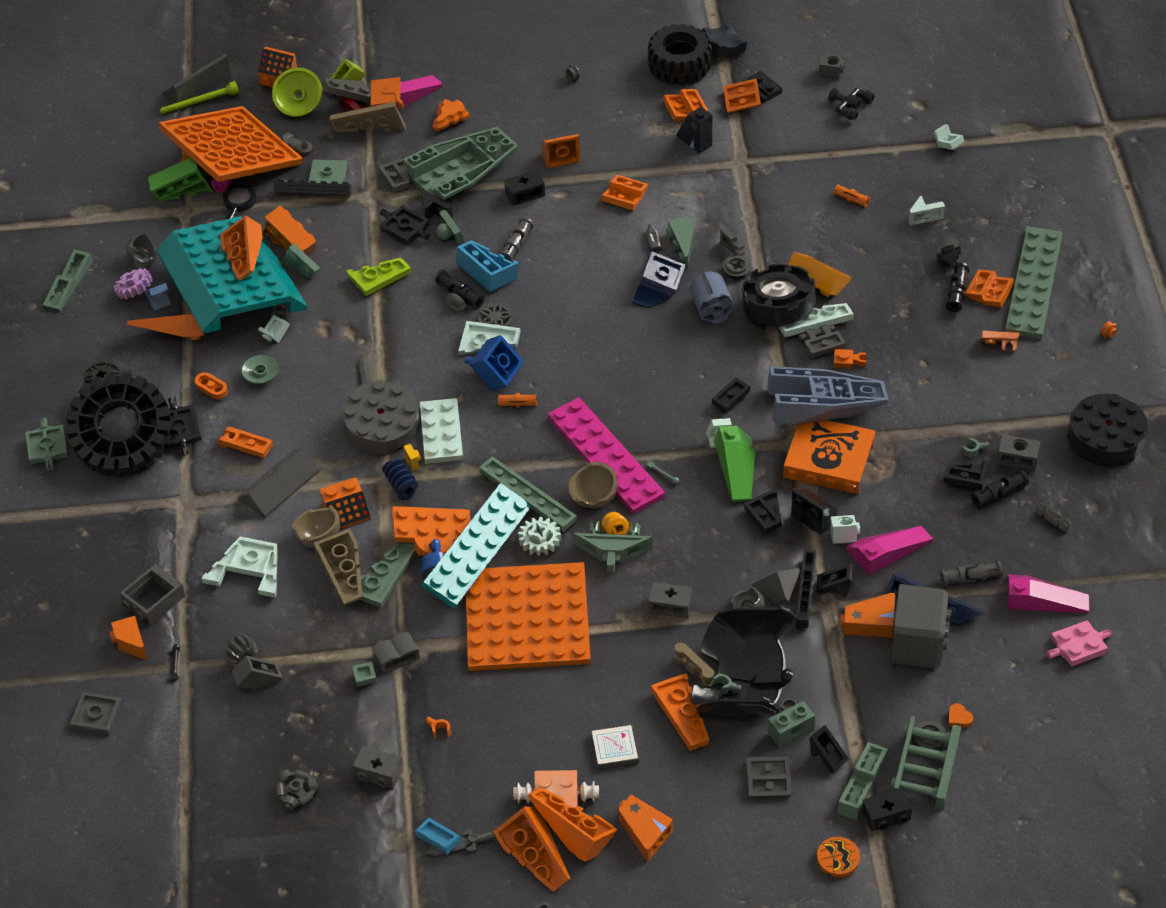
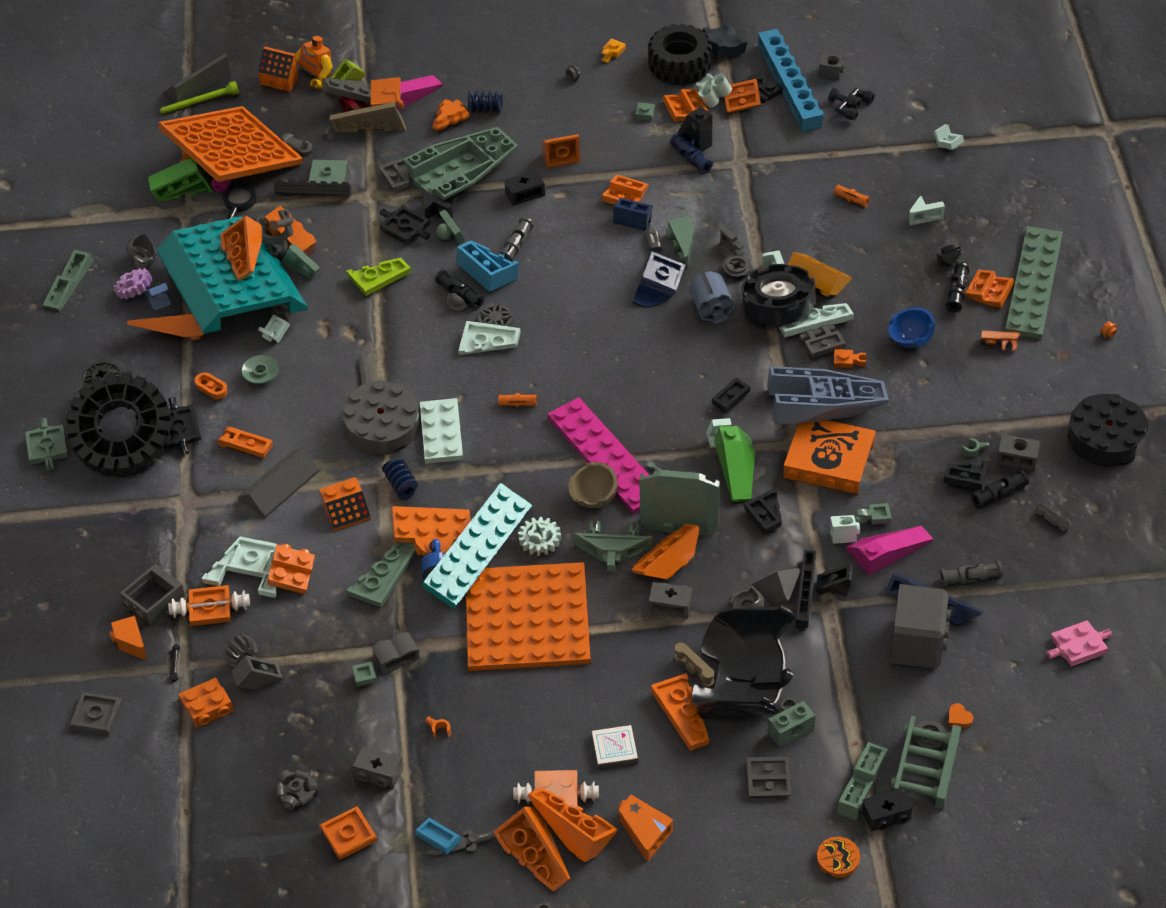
lime dish [272,68,323,117] -> none
dark tan cylinder [291,507,340,548] -> none
dark tan wedge [314,528,363,606] -> none
yellow plate [403,444,421,472] -> none
blue piece [465,335,524,391] -> none
sand green plate [479,456,577,532] -> none
light orange piece [601,512,629,535] -> none
sand green piece [711,674,741,695] -> none
black slope [791,488,837,535] -> none
black slope [809,725,849,772] -> none
orange slope [840,593,895,638] -> none
dark pink wedge [1007,574,1089,613] -> none
none -> orange plate [168,585,250,626]
none -> orange plate [179,677,233,728]
none -> dark grey piece [253,208,293,256]
none -> orange plate [267,544,315,594]
none -> torso [295,36,333,90]
none -> orange plate [319,806,378,860]
none -> dark blue piece [468,91,503,112]
none -> light orange plate [601,39,626,63]
none -> dark blue hinge [613,198,653,231]
none -> orange wedge [631,524,699,579]
none -> sand green plate [635,102,655,121]
none -> sand green wedge [639,470,720,536]
none -> dark blue piece [670,132,713,174]
none -> light aqua piece [695,73,732,108]
none -> dark azure brick [758,29,824,132]
none -> light aqua bracket [762,250,784,269]
none -> sand green plate [855,503,892,525]
none -> blue cylinder [888,307,935,349]

